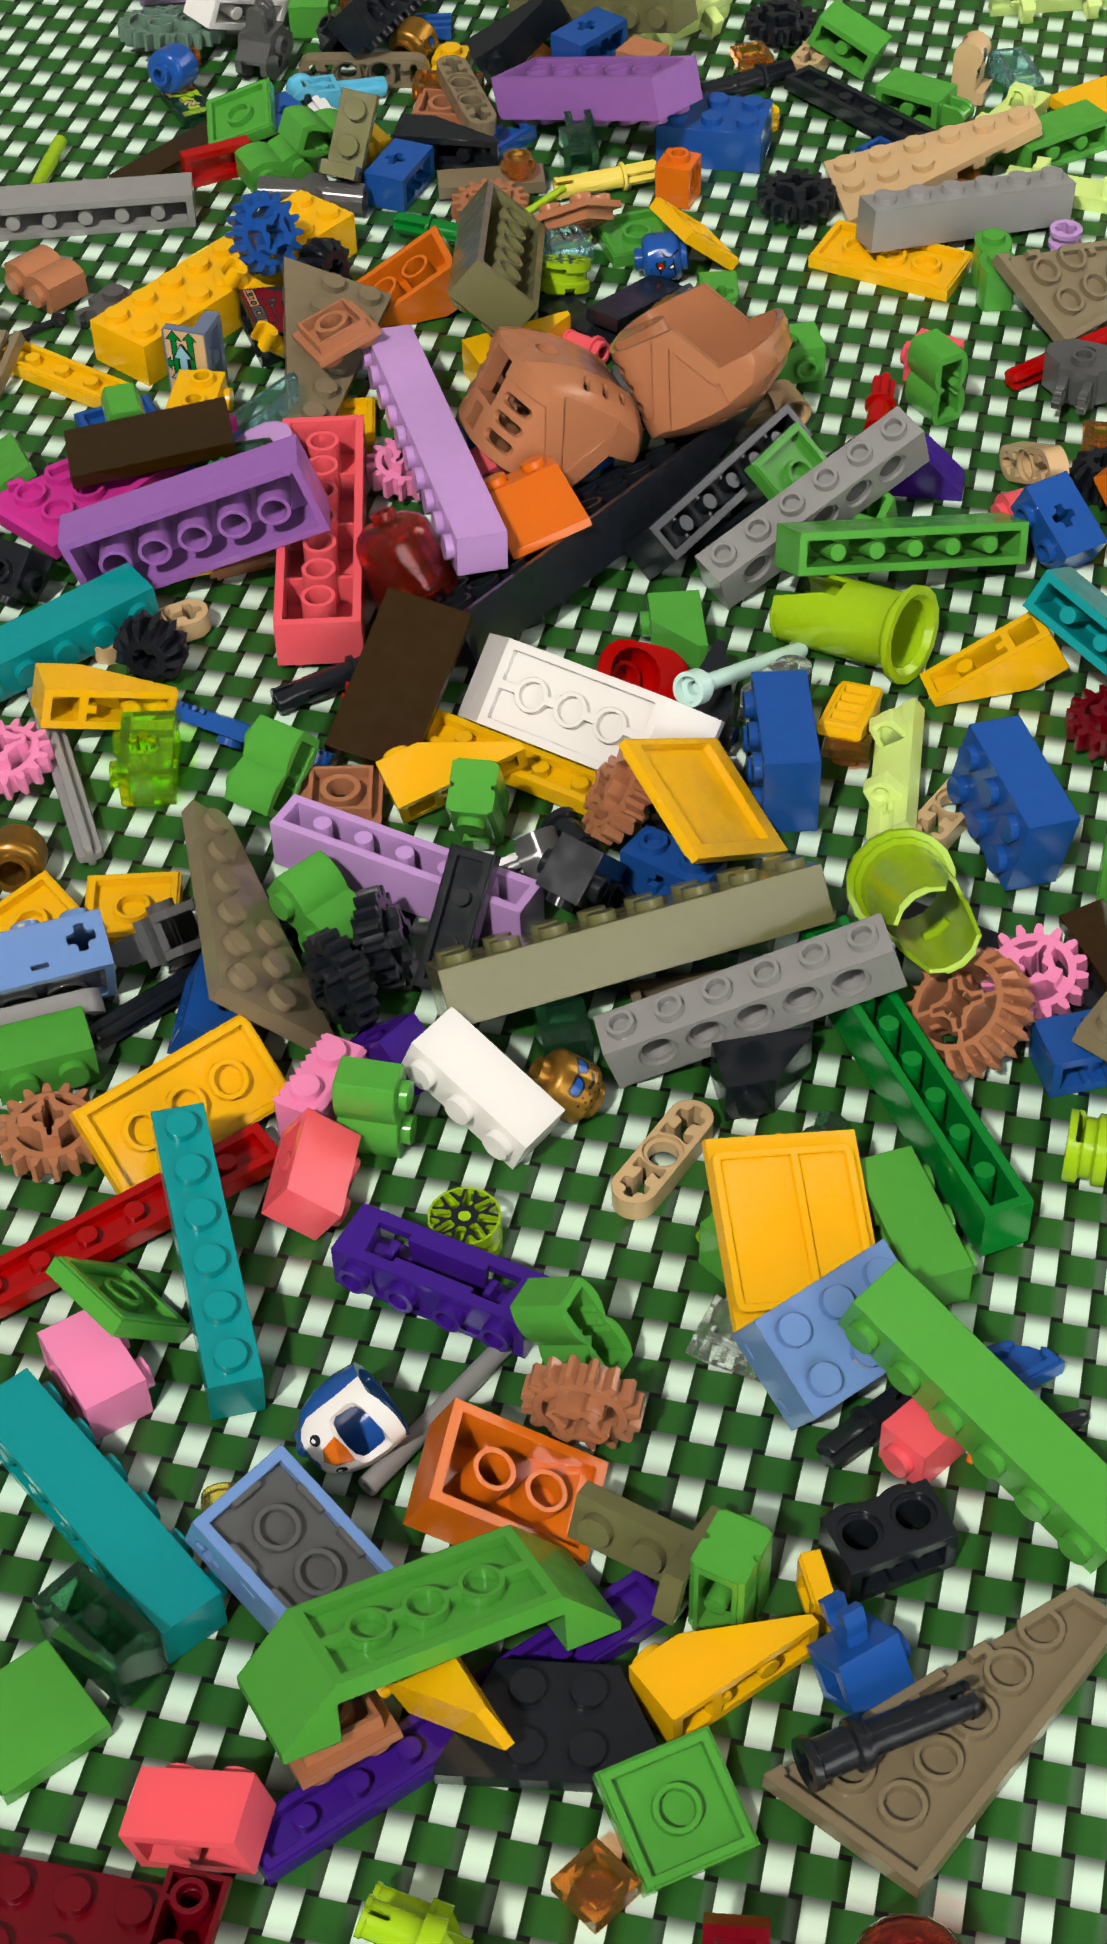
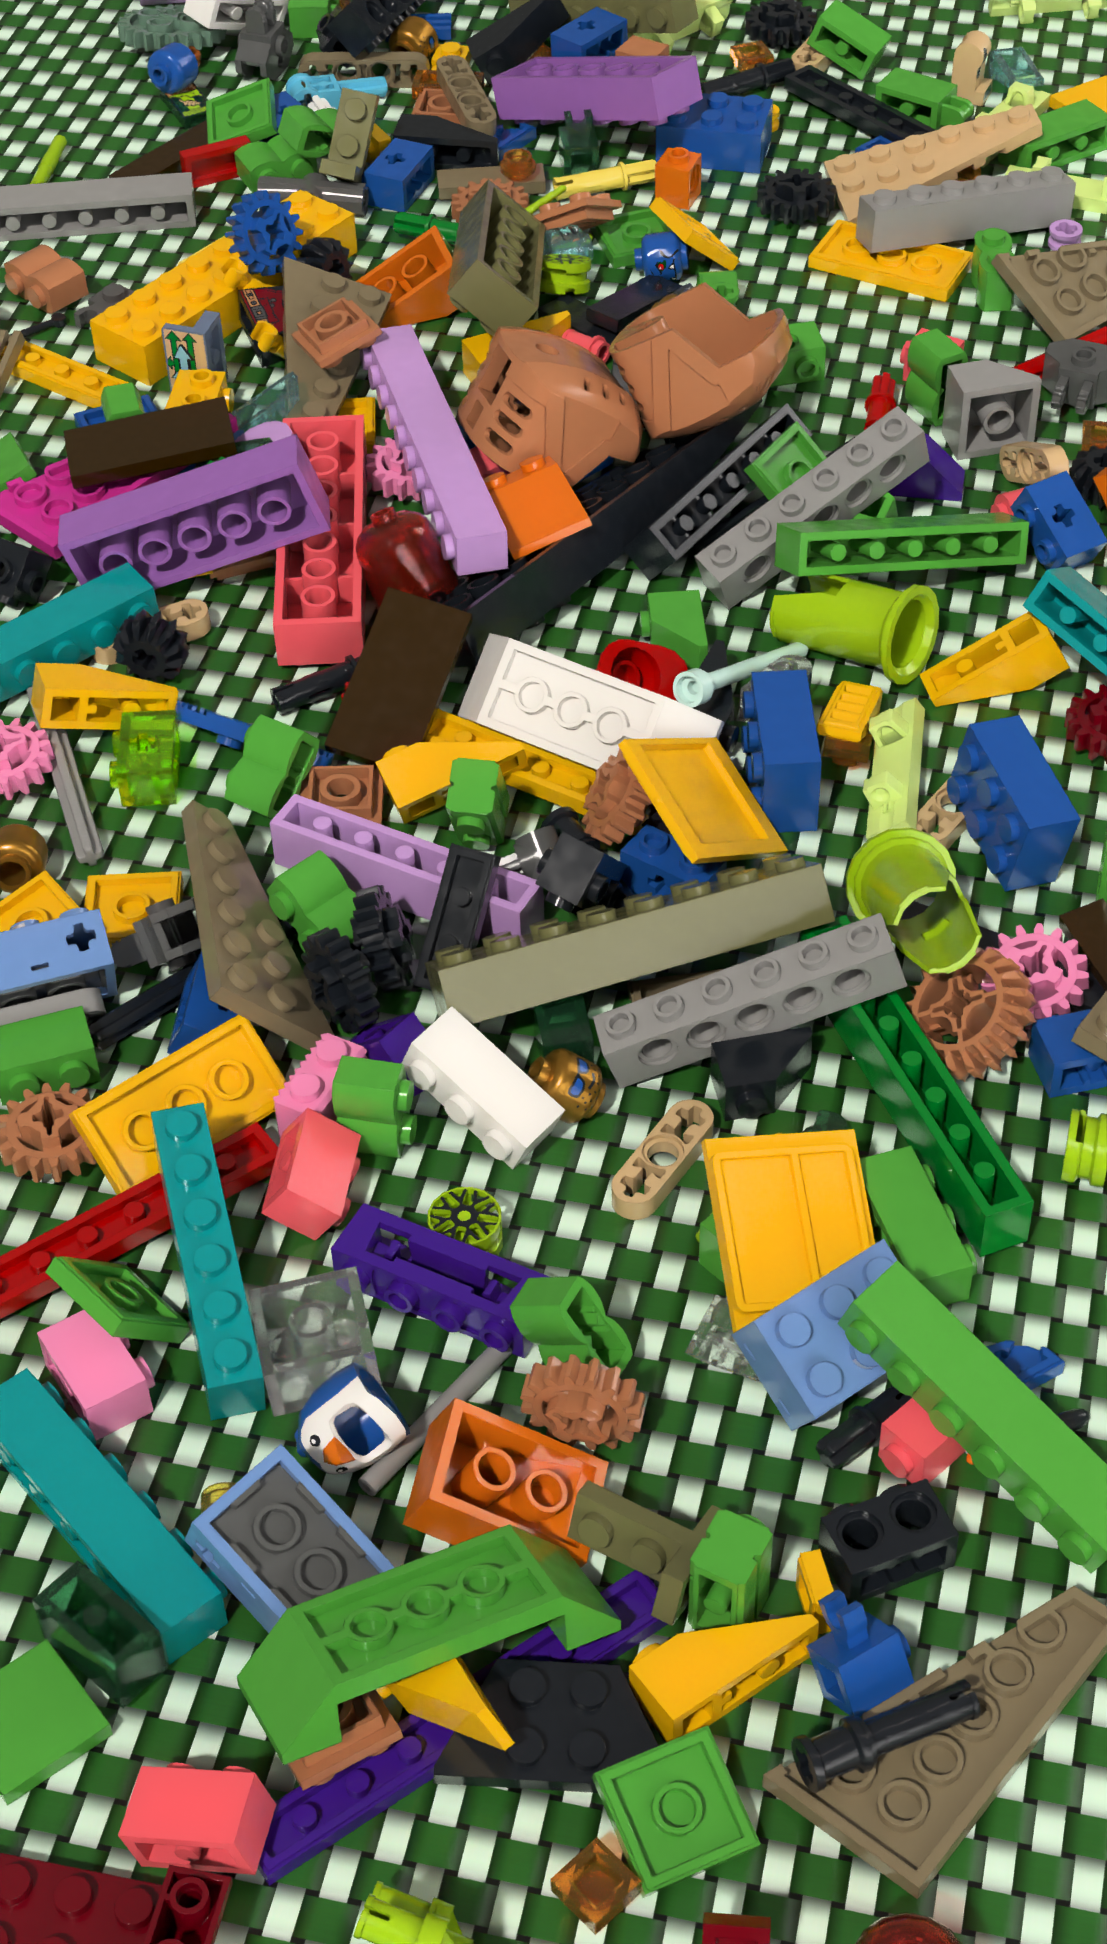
tan axle [743,379,811,429] -> none
none -> clear brick [248,1266,382,1417]
none -> light grey slope [942,359,1042,460]

